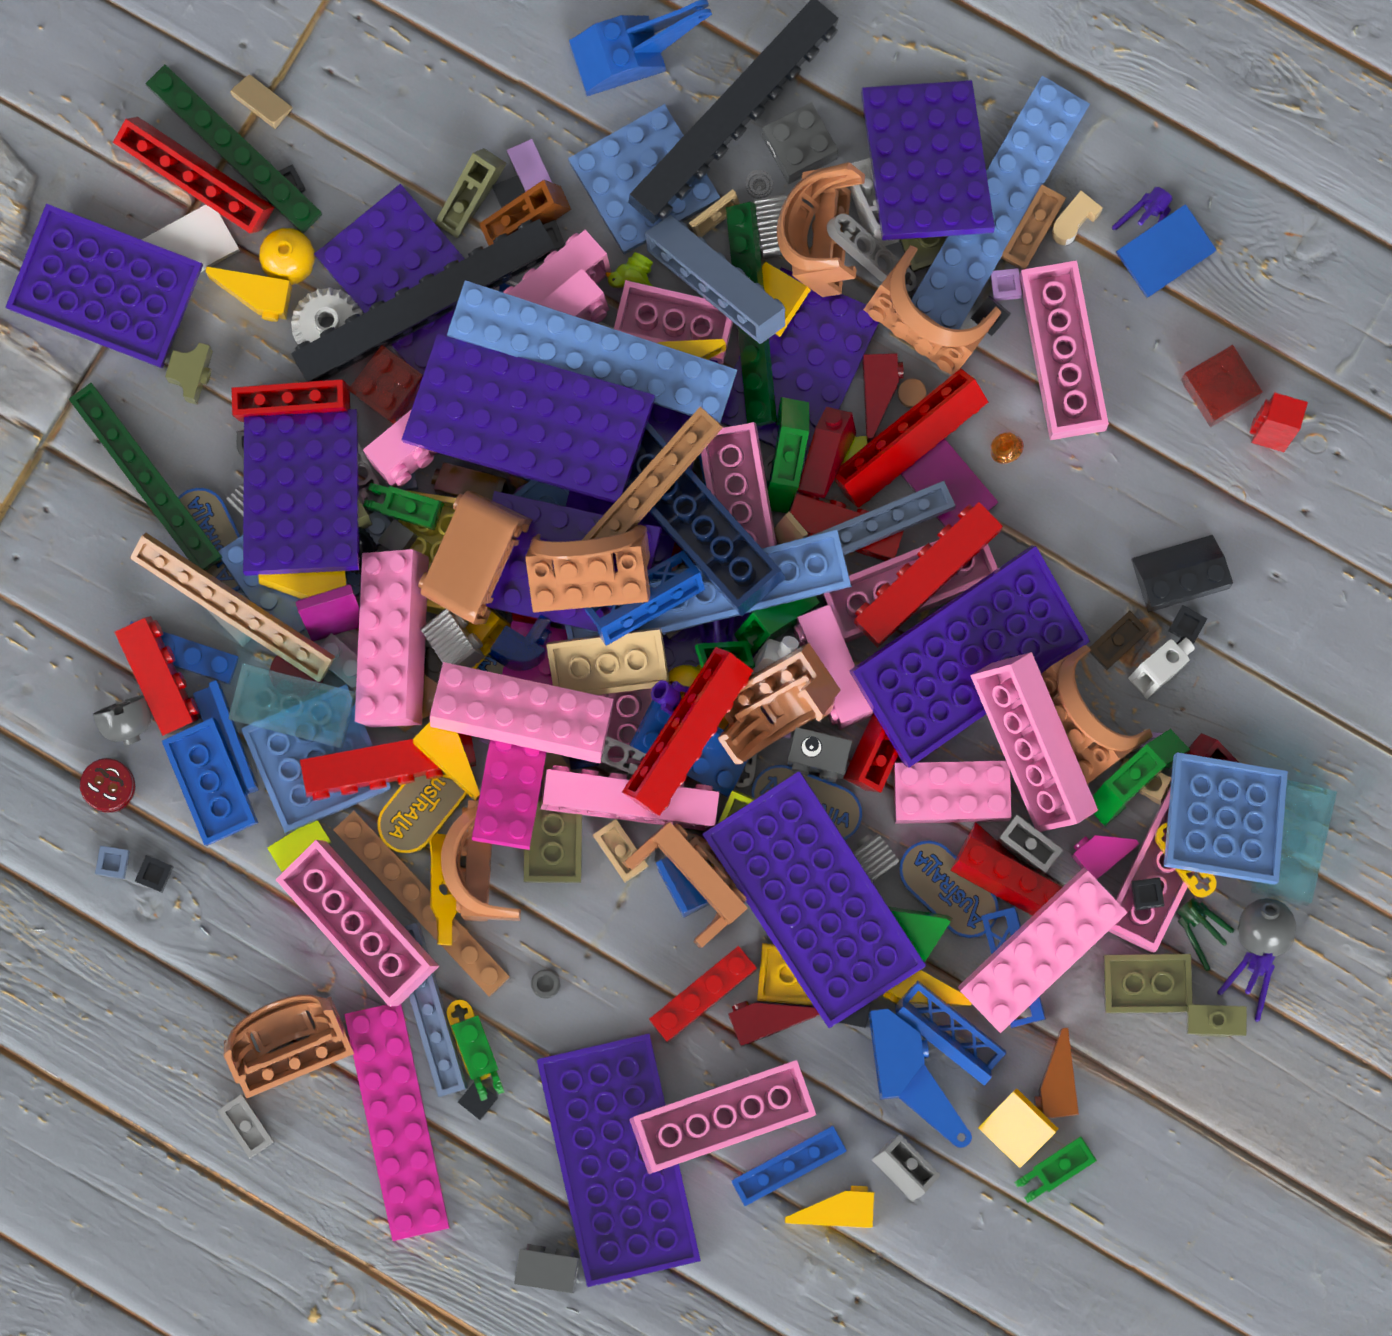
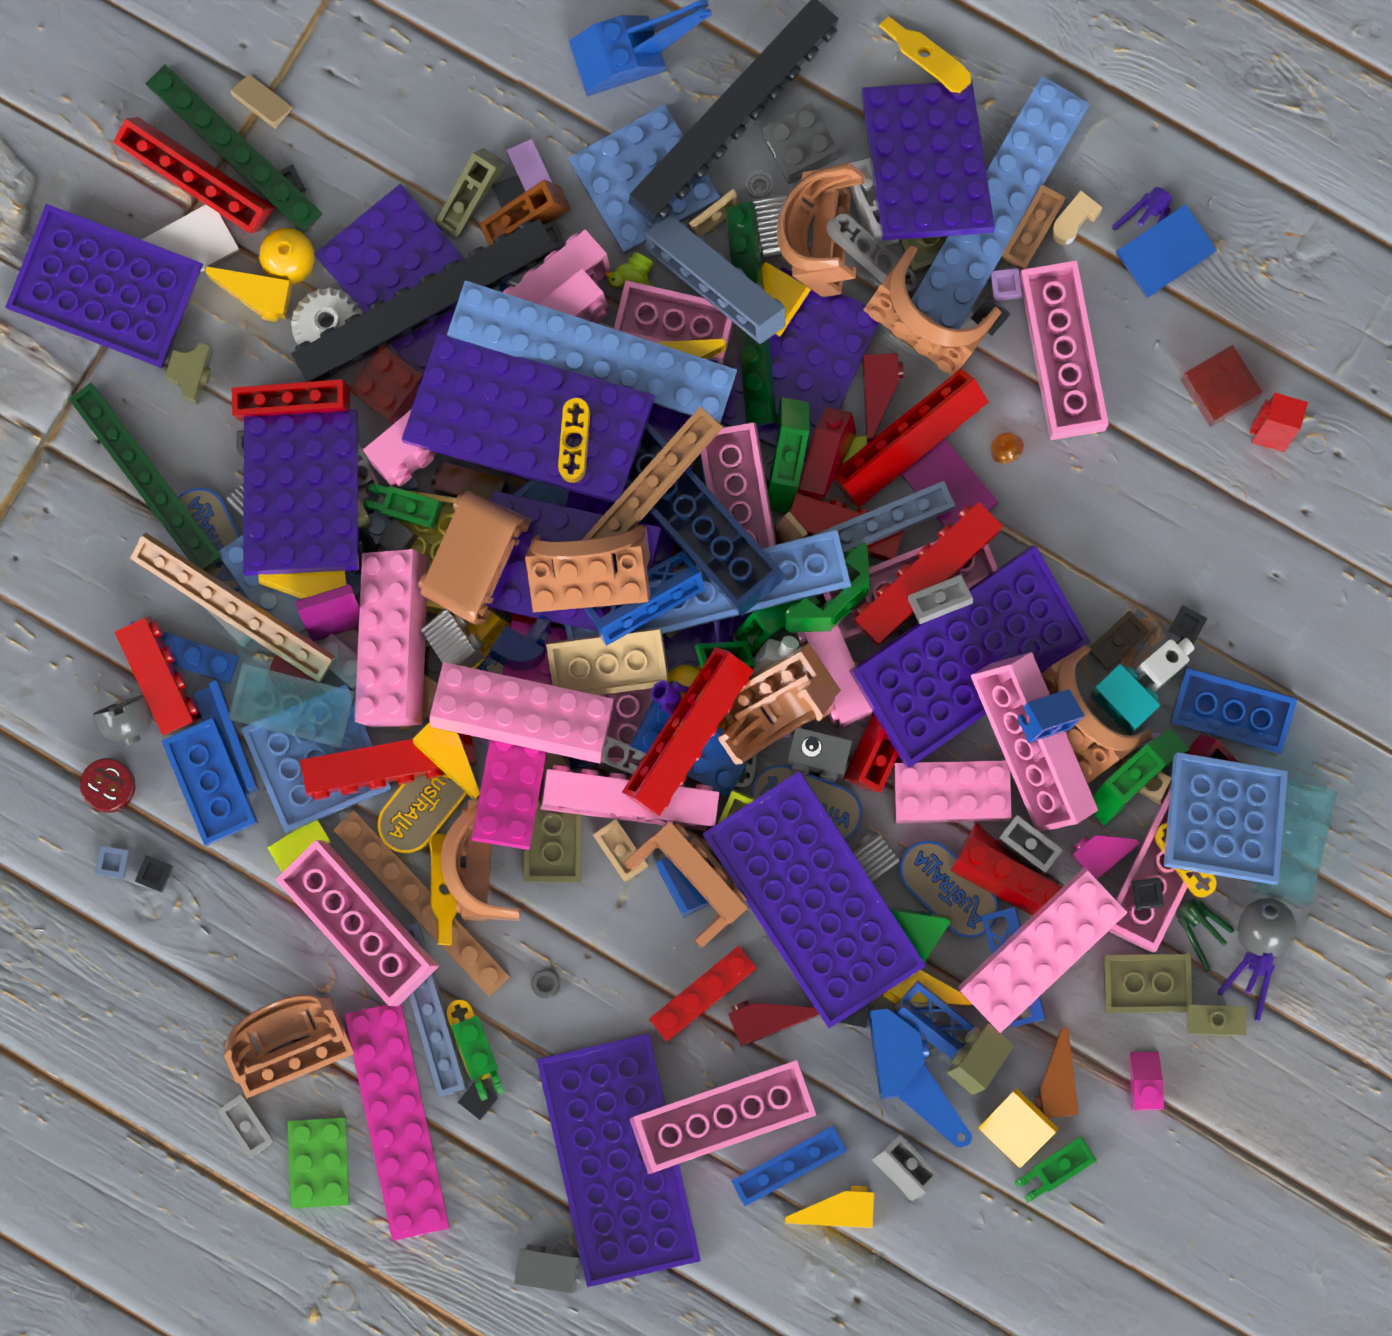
yellow tile [757,943,814,1006] -> none
medium nougat tile [898,379,926,408] -> none
black slope [1131,535,1233,613] -> none
none -> bright green plate [287,1118,350,1208]
none -> yellow beam [558,398,590,483]
none -> green slope [785,542,870,633]
none -> yellow piece [879,16,971,93]
none -> light grey plate [908,575,973,624]
none -> olive brick [947,1023,1015,1095]
none -> blue hinge [1018,689,1085,744]
none -> teal brick [1090,664,1160,736]
none -> dark pink slope [1129,1052,1164,1111]
none -> blue slope [1171,666,1297,754]

